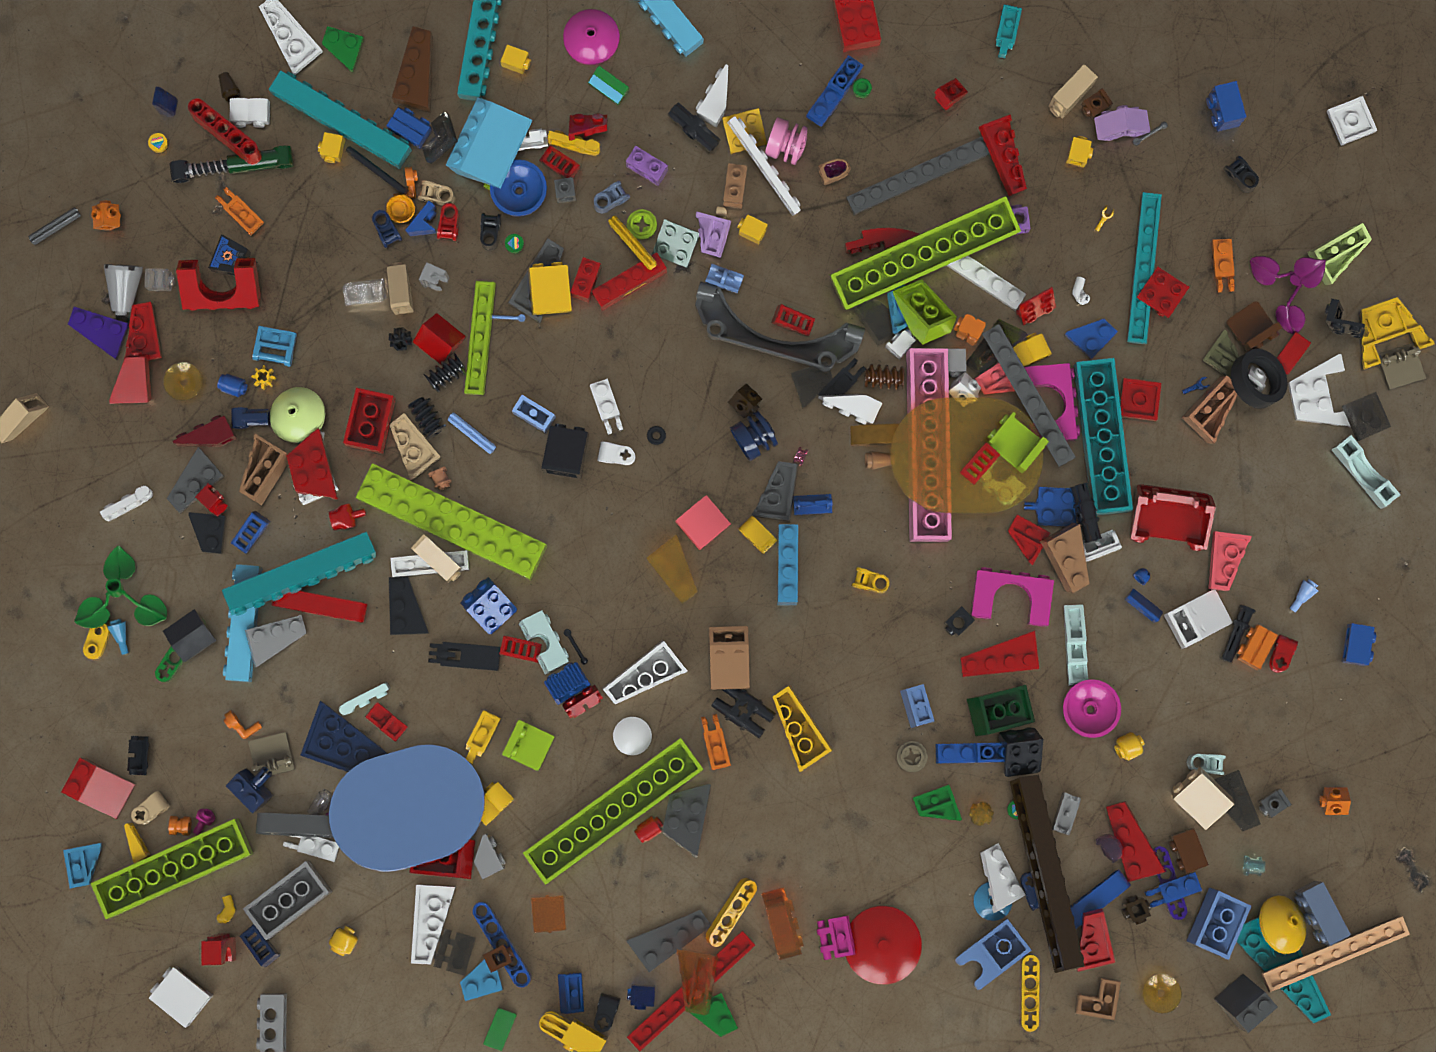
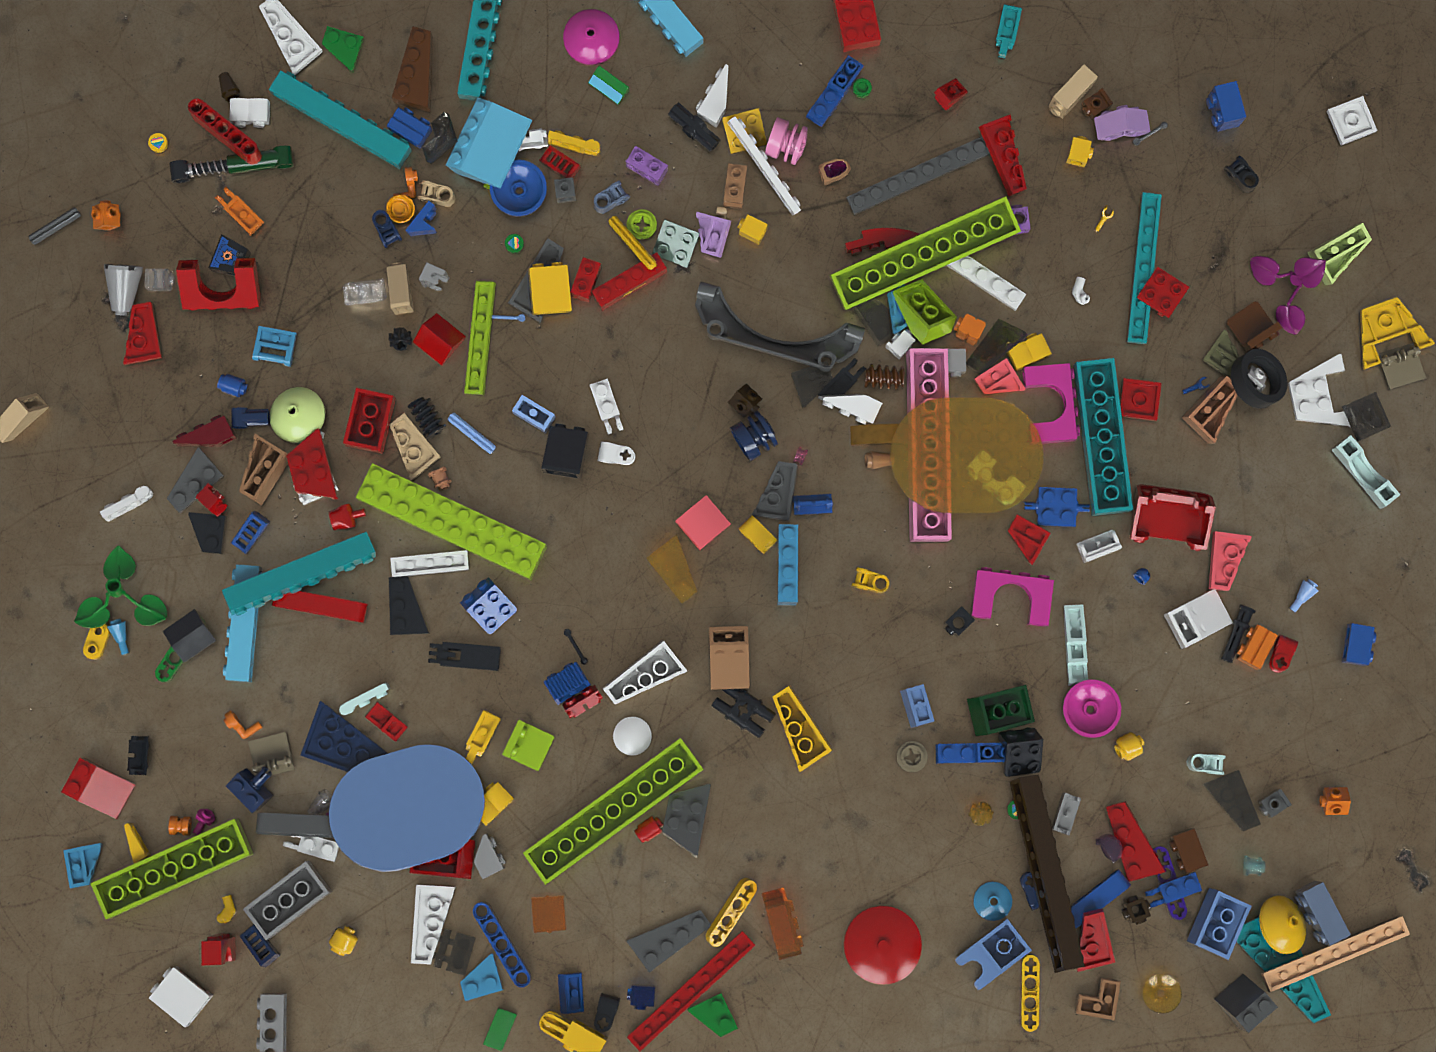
dark purple wing [68,307,129,360] -> none
red slope [109,351,151,404] -> none
tan piece [131,791,170,825] -> none
clear blue slope [152,86,178,116] -> none
clear yellow dish [164,362,202,401] -> none
light grey wing [245,615,306,667] -> none
yellow gear [251,365,276,390] -> none
yellow brick [318,132,345,163] -> none
black bar [346,146,408,195] -> none
tan slope [411,534,462,583] -> none
black piece [423,353,466,392] -> none
red piece [437,203,460,241] -> none
black piece [480,213,501,251] -> none
reddish brown brick [483,944,515,973] -> none
yellow brick [500,44,531,74] -> none
red slope [500,636,542,663] -> none
light aqua arch [519,610,569,675] -> none
red wing [569,113,608,140] -> none
black plate [647,426,666,445] -> none
clear orange wedge [677,949,719,1015] -> none
orange hinge [701,714,731,770] -> none
medium blue hips [705,264,744,294] -> none
red slope [771,304,815,336] -> none
dark pink plate [817,916,856,960] -> none
green wing [913,785,962,821] -> none
white brick [949,372,981,407] -> none
red slope [959,443,1000,485] -> none
red wing [960,631,1039,677] -> none
white wing [980,843,1025,913] -> none
dark grey plate [983,324,1076,467] -> none
lime panel [987,412,1049,473] -> none
red hinge [1016,287,1056,325] -> none
medium nougat wedge [1040,523,1089,593] -> none
blue wing [1065,319,1118,360] -> none
black pin [1070,482,1102,543] -> none
blue slope [1125,589,1163,623] -> none
tan brick [1172,767,1235,830] -> none
orange hinge [1212,239,1235,292] -> none
red slope [1276,332,1311,375] -> none
black bracket [1325,298,1369,339] -> none

